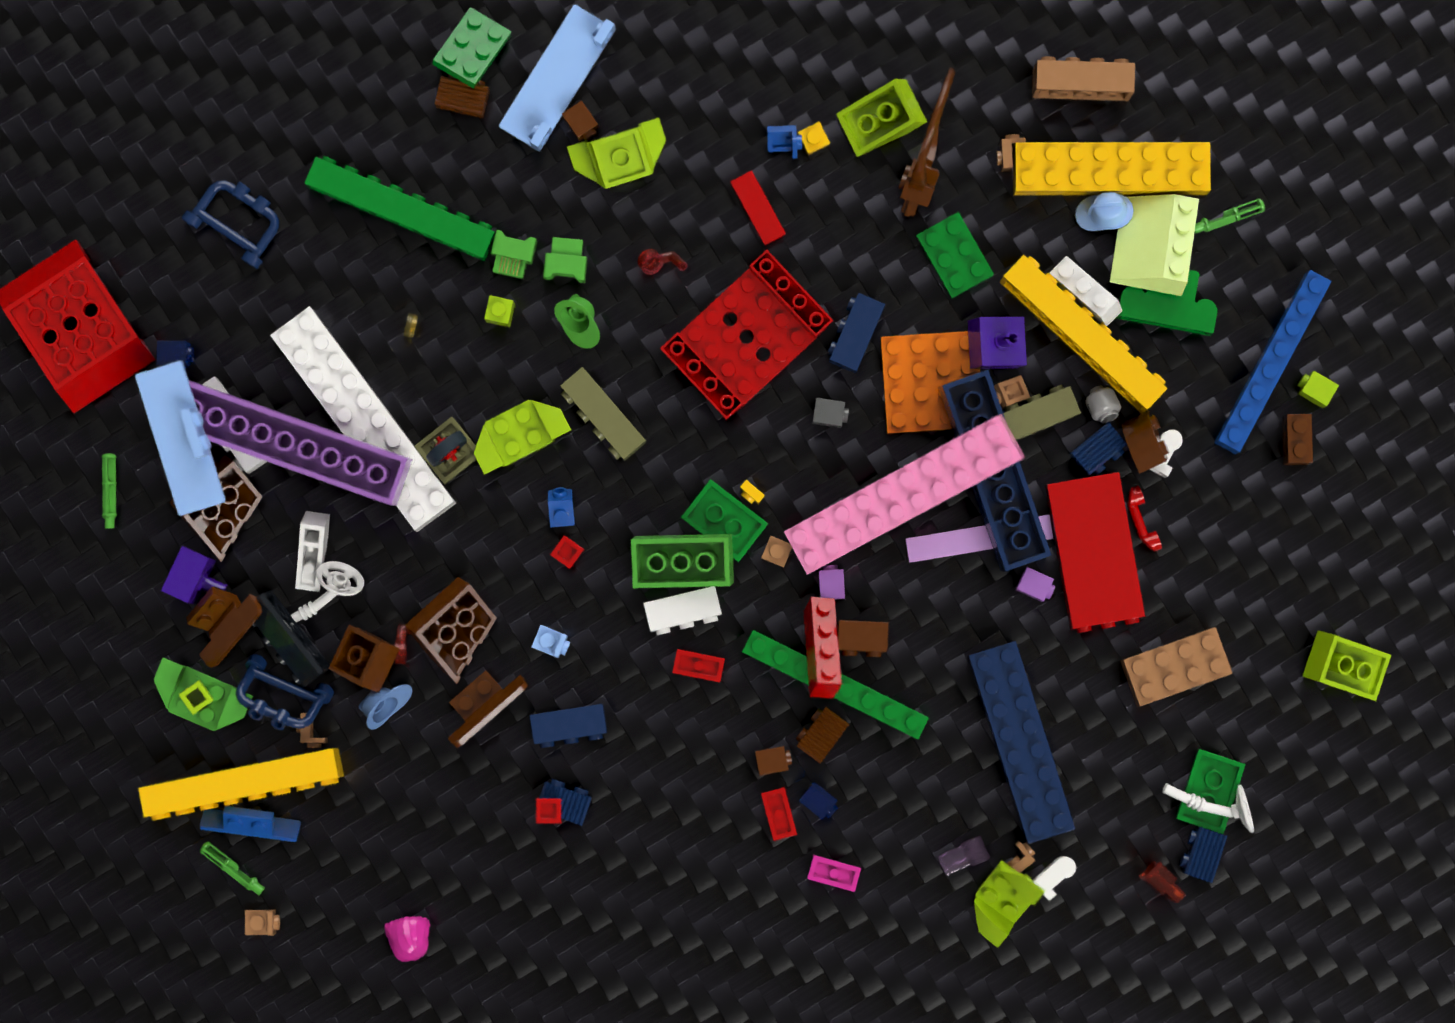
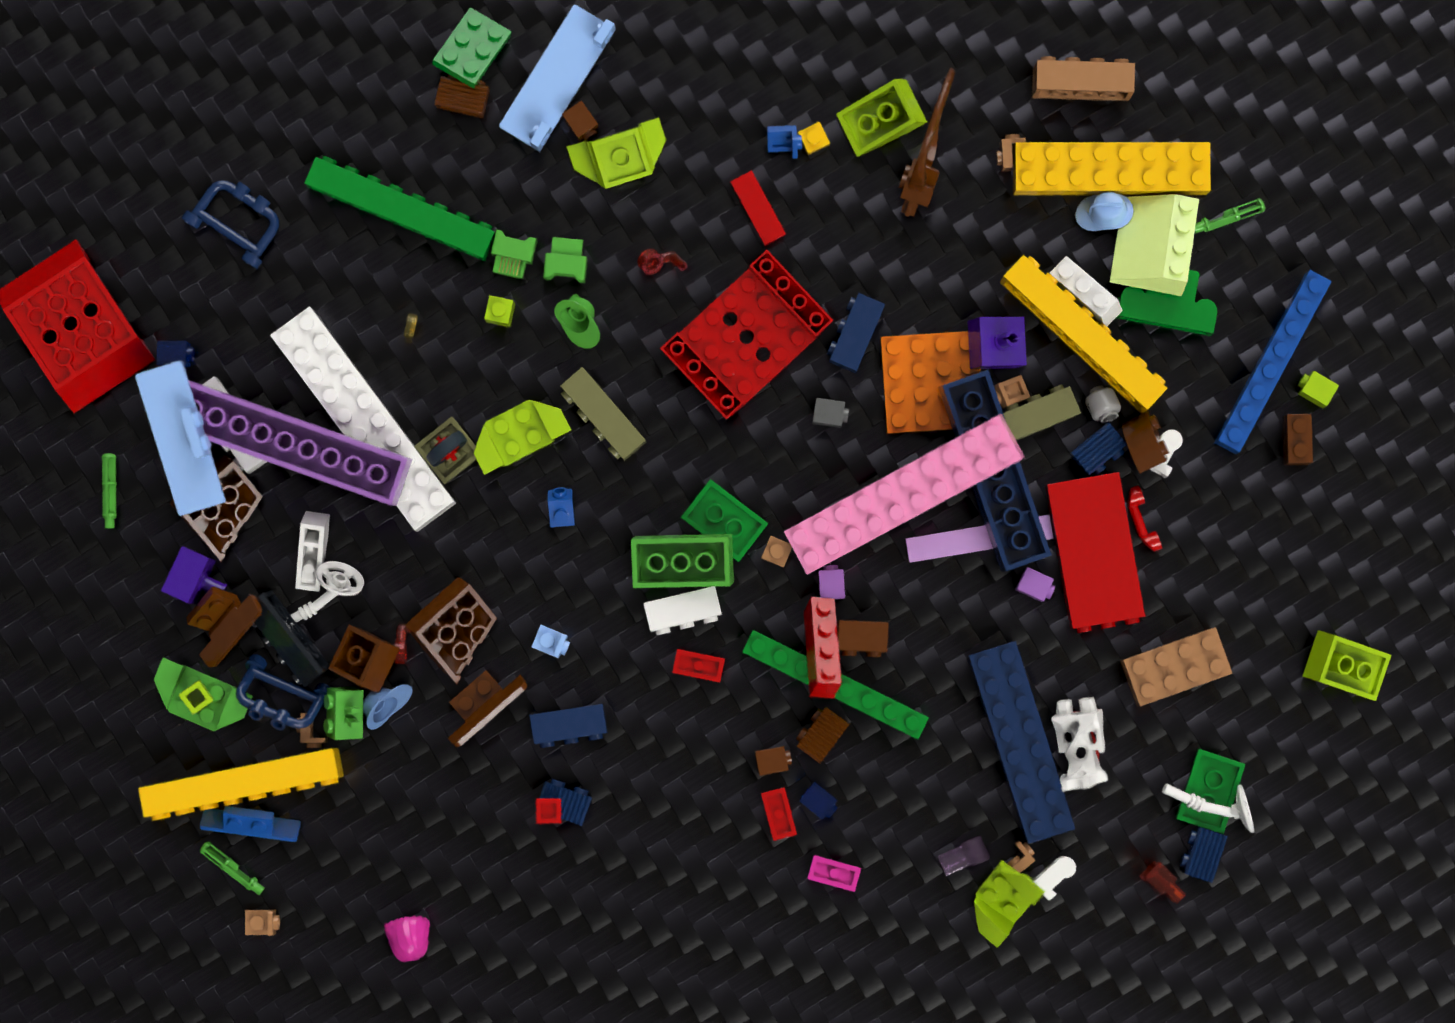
red plate [550,535,584,569] -> none
yellow plate [740,480,765,504] -> none
green plate [916,212,994,299] -> none
none -> bright green brick [324,686,363,740]
none -> white hips [1051,697,1108,791]

